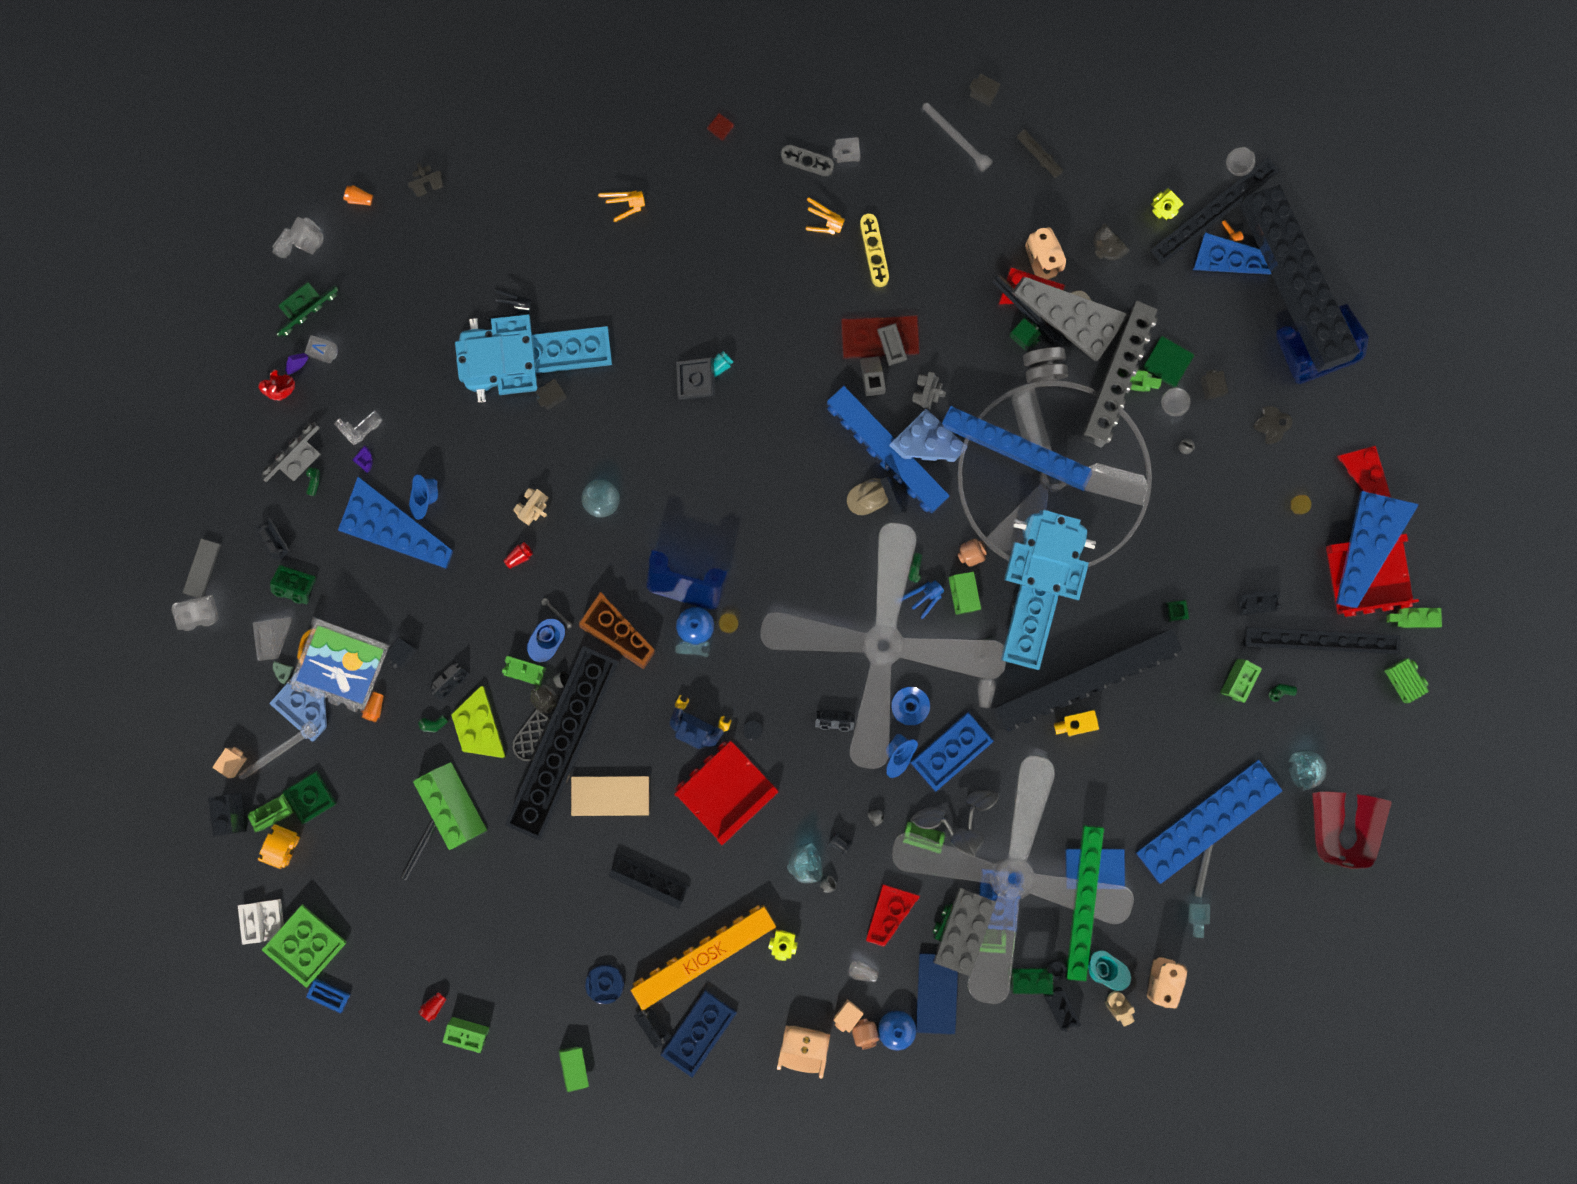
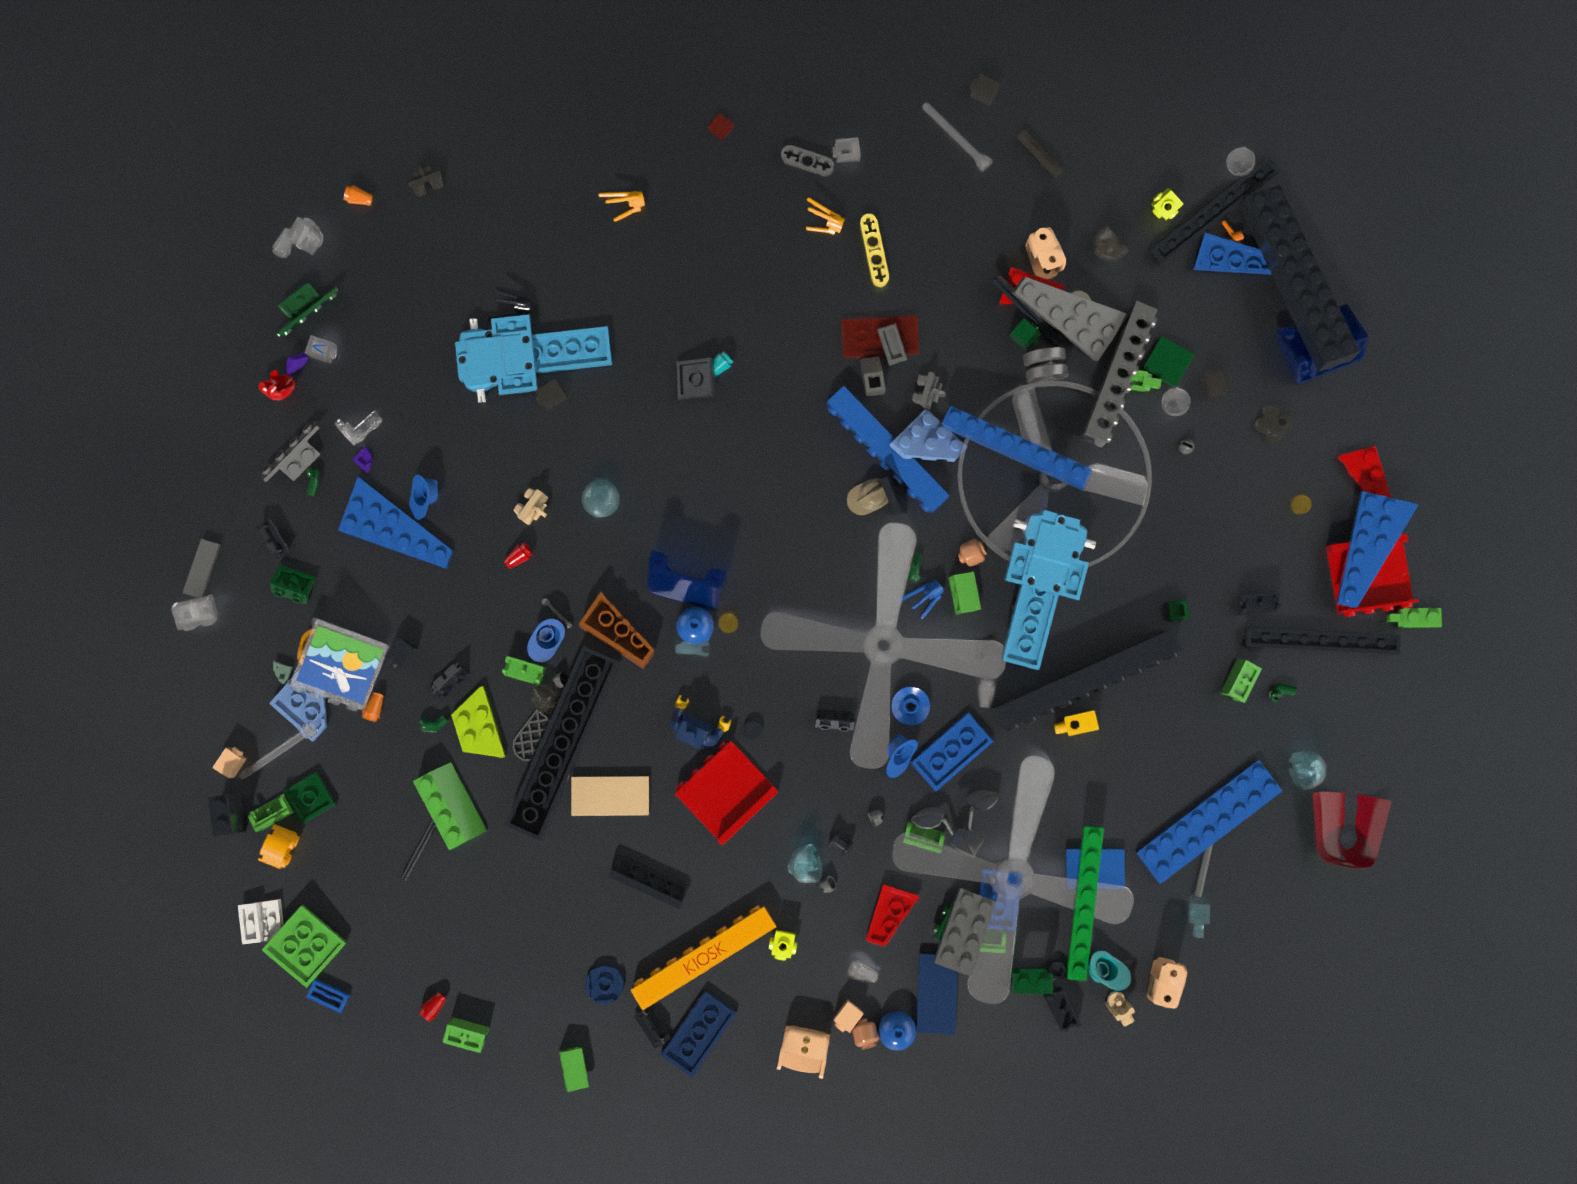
clear wing [253,617,292,661] -> none
bright green brick [1384,658,1429,703] -> none

